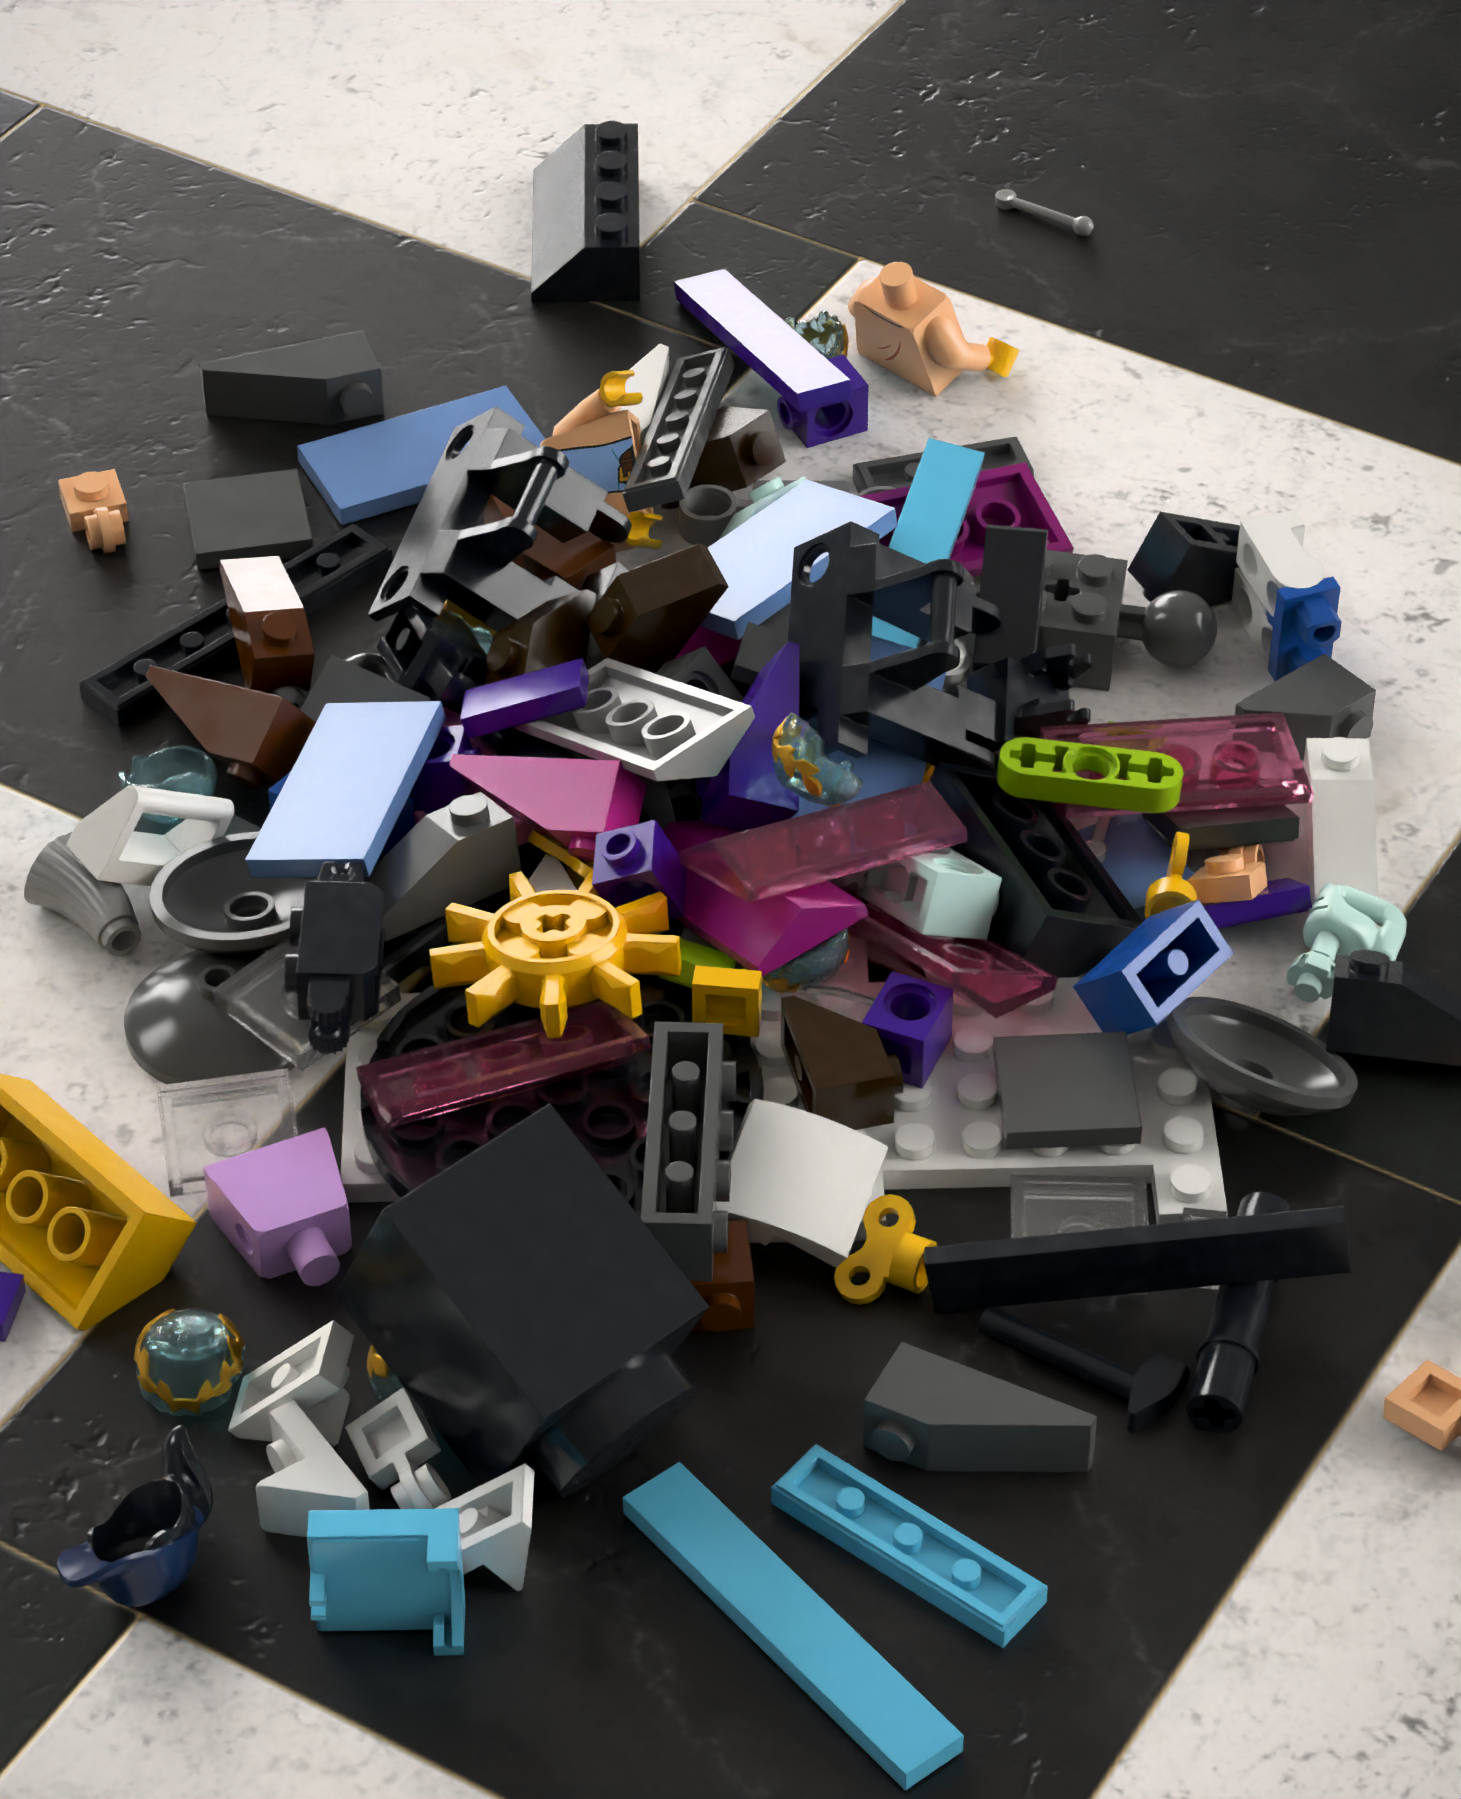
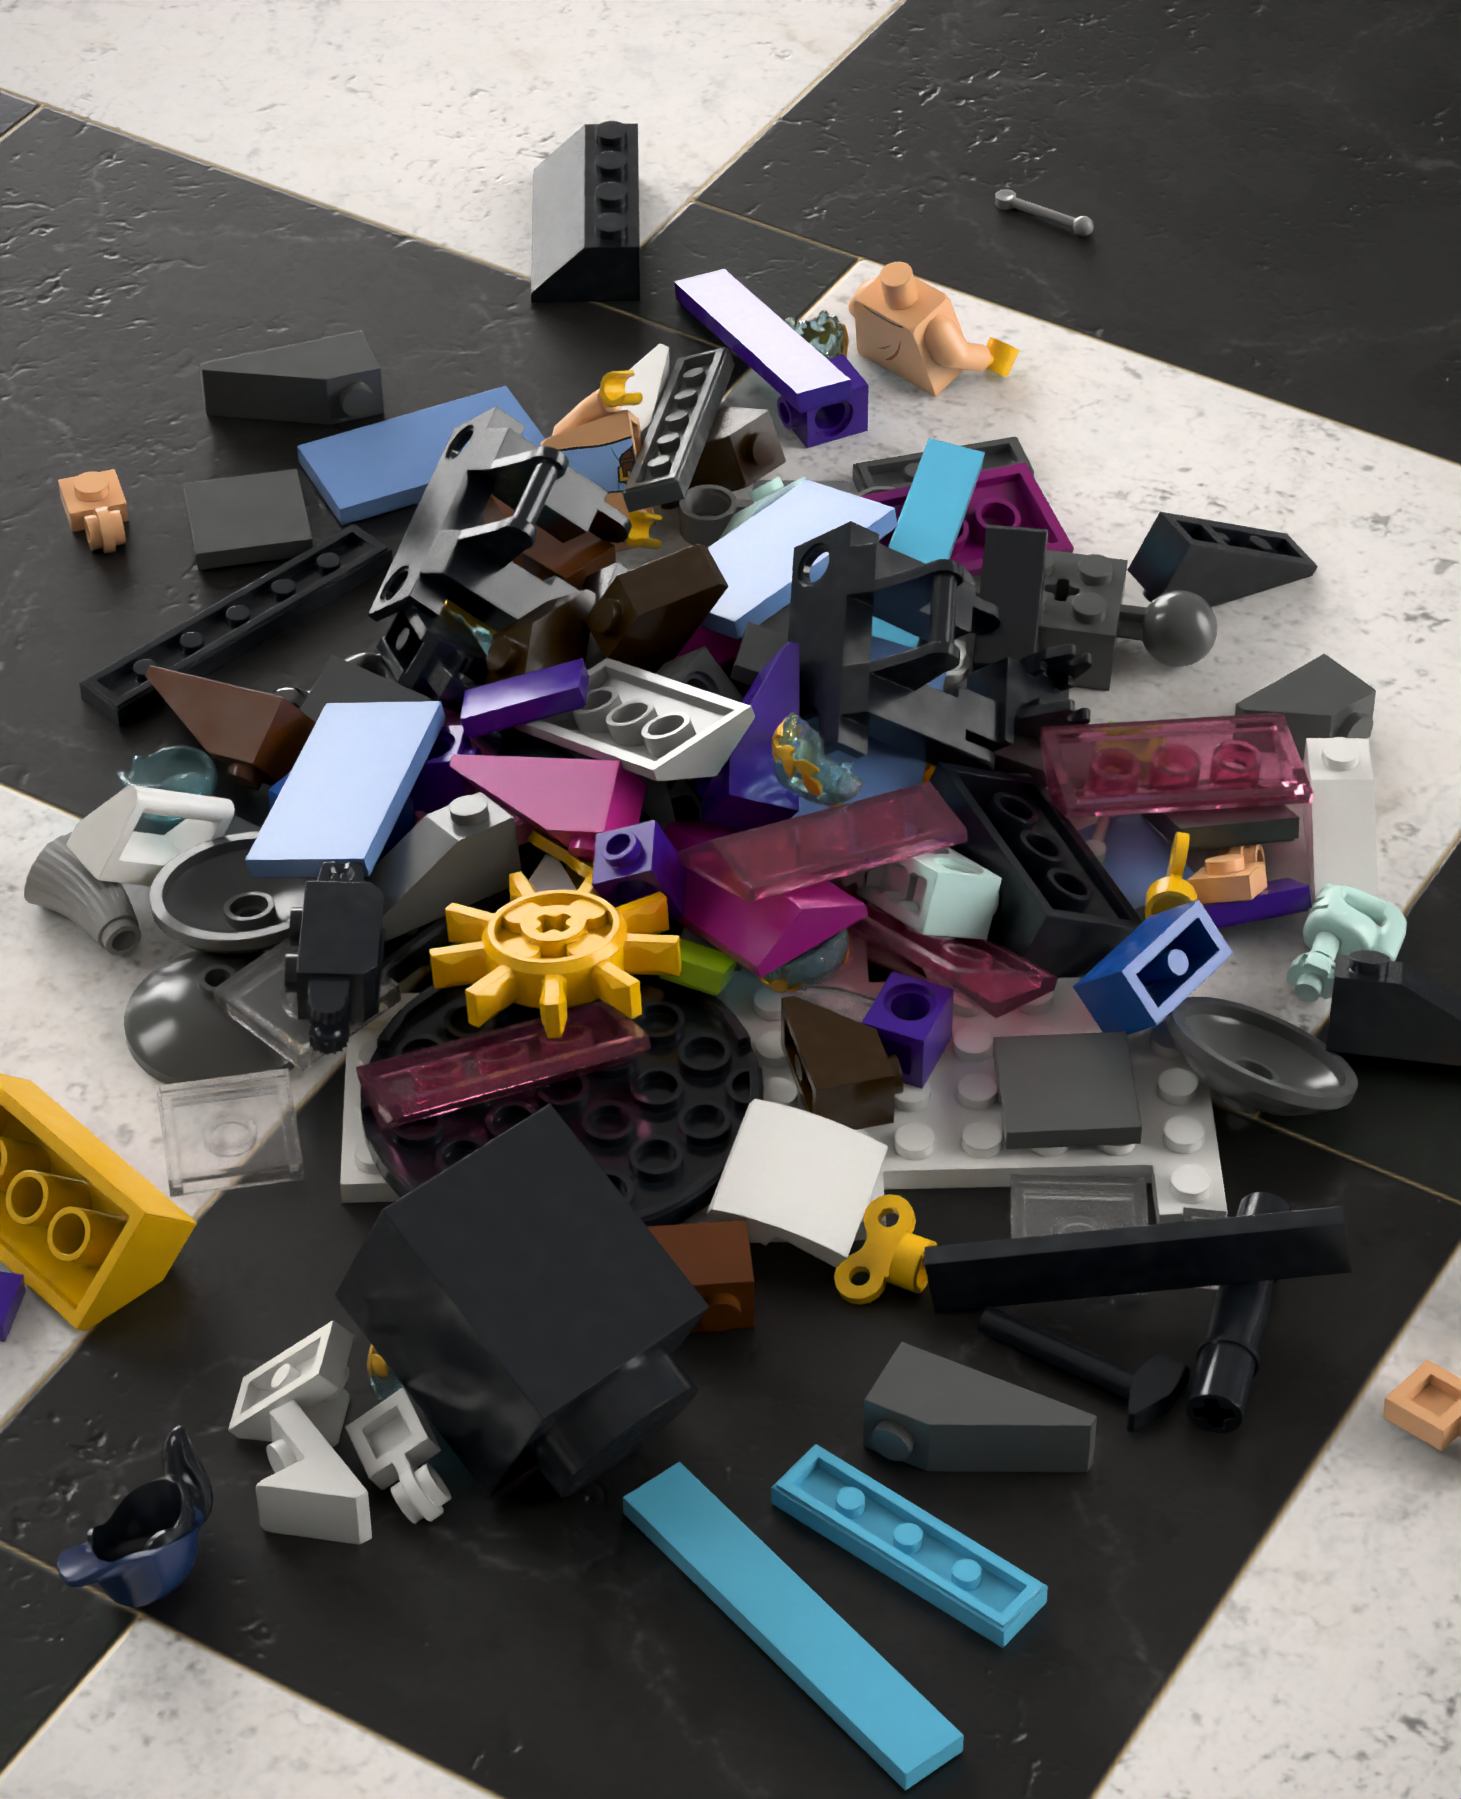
clear light blue hair [134,1308,245,1417] -> none
lavender torso [203,1127,352,1286] -> none
reddish brown slope [219,556,315,694] -> none
medium azure piece [307,1508,465,1656] -> none
white slope [434,1464,534,1591] -> none
dark grey brick [641,1022,736,1282] -> none
yellow plate [692,965,762,1037] -> none
lime beam [997,737,1184,813] -> none
hips [1231,509,1342,681] -> none

